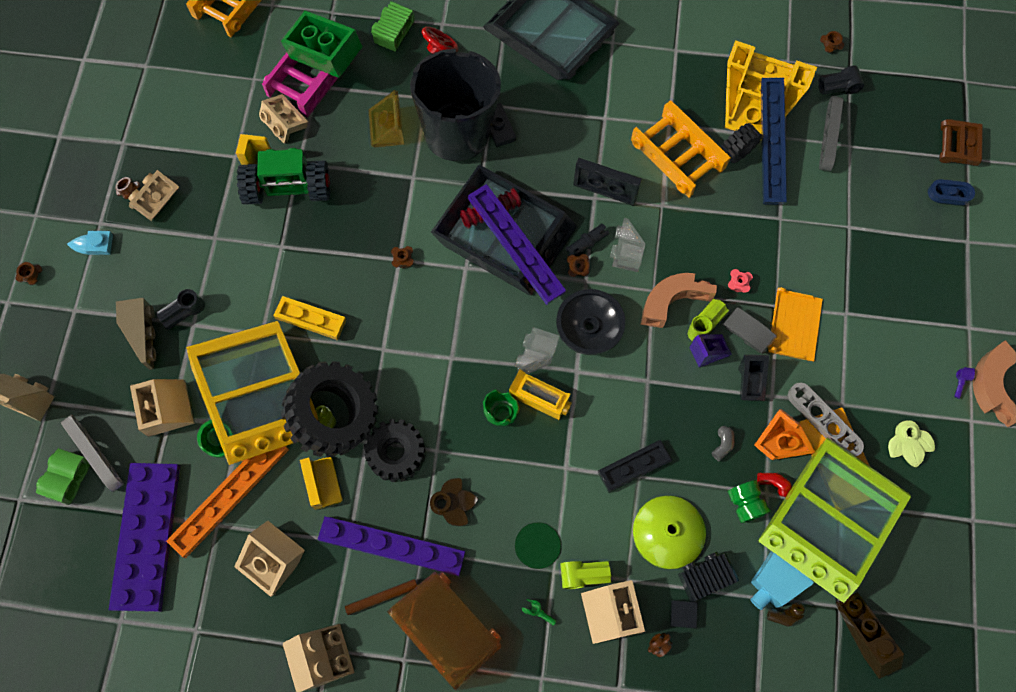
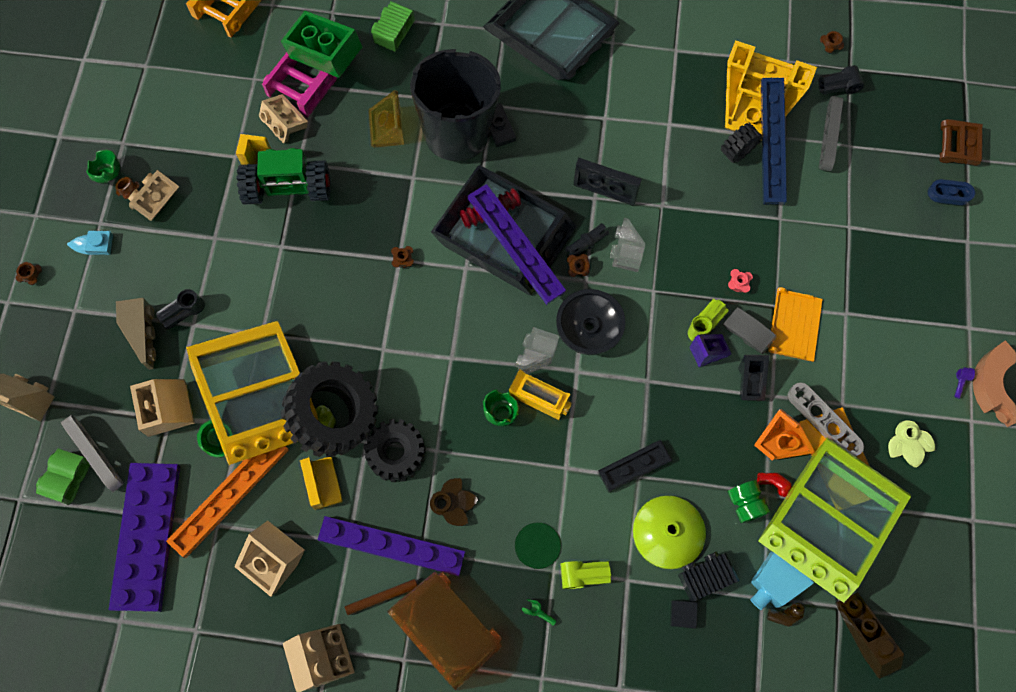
yellow plate [273,296,346,340] -> none
red piece [421,27,459,54] -> none
tan slope [581,580,645,644] -> none
light orange fence [631,100,731,198] -> none
nougat arch [641,273,717,328] -> none
reddish brown plate [648,632,673,657] -> none
dark grey arm [711,426,735,462] -> none
none -> green hair [86,150,121,184]

